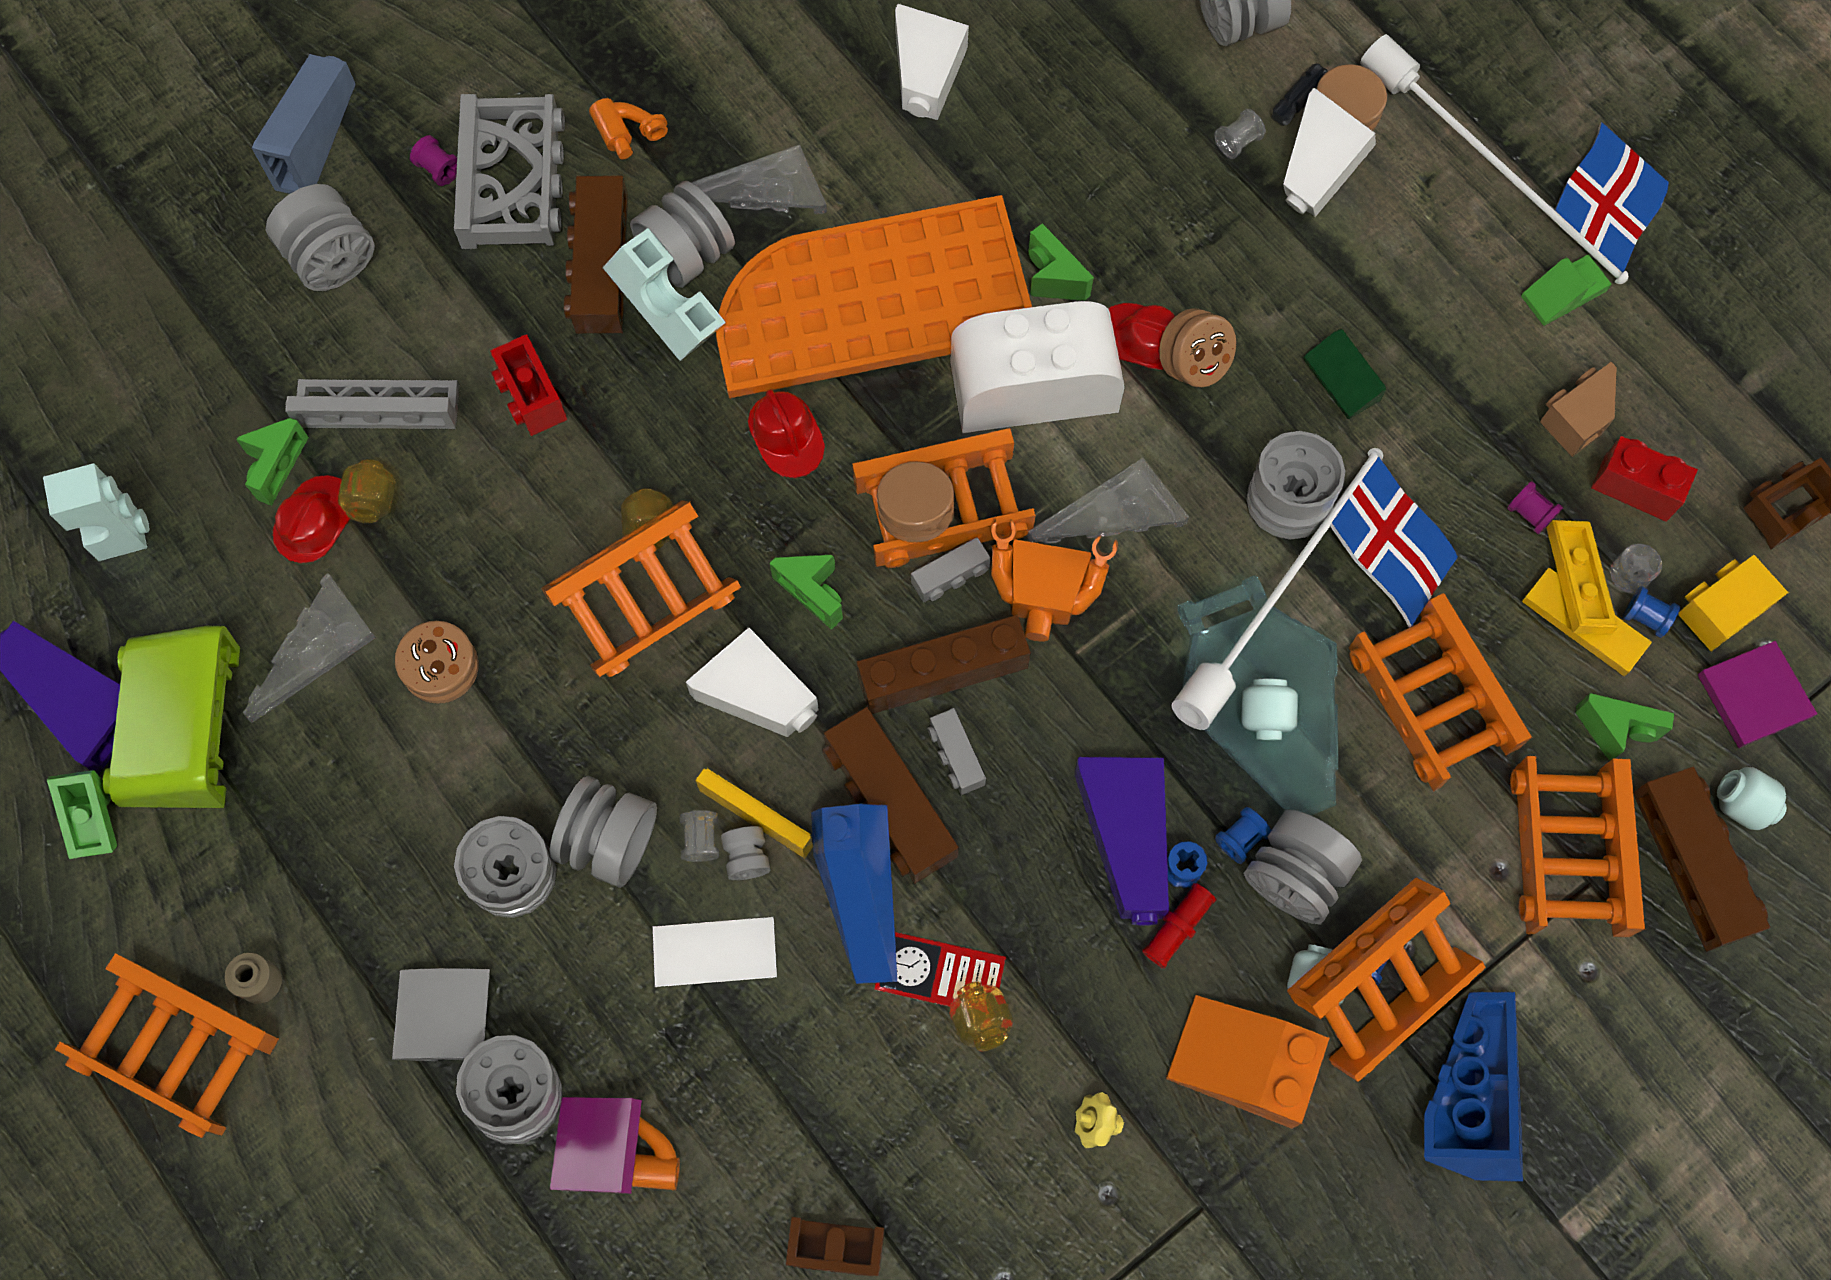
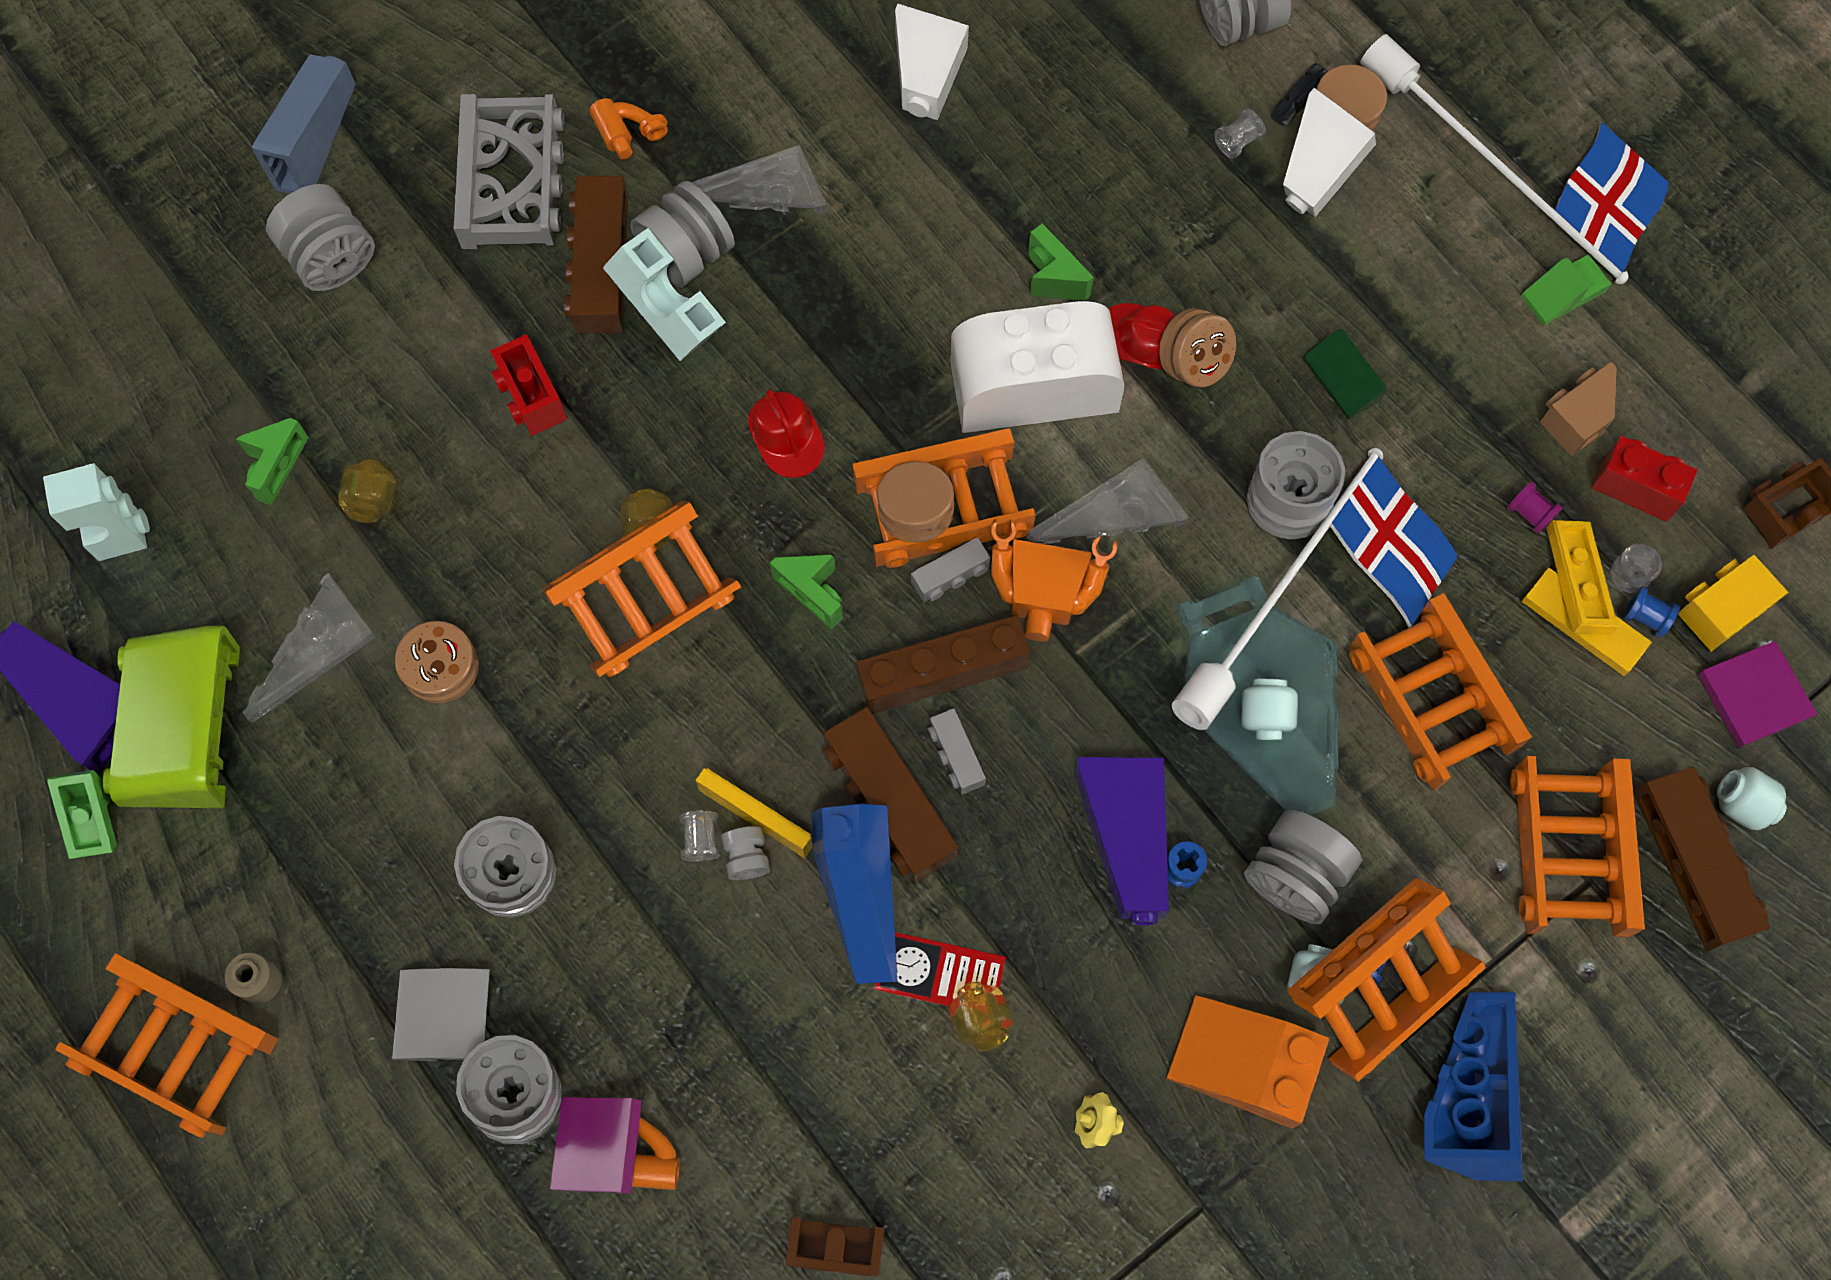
red piece [273,475,355,563] -> none
light grey fence [285,379,460,429] -> none
magenta bush [410,135,457,186] -> none
light grey wheel [550,776,657,888] -> none
white sticker [653,917,777,987] -> none
white slope [686,628,819,737] -> none
orange plate [716,195,1032,398] -> none
red pin [1142,883,1217,969] -> none
blue bush [1215,807,1272,864] -> none
bright green slope [1575,693,1674,760] -> none

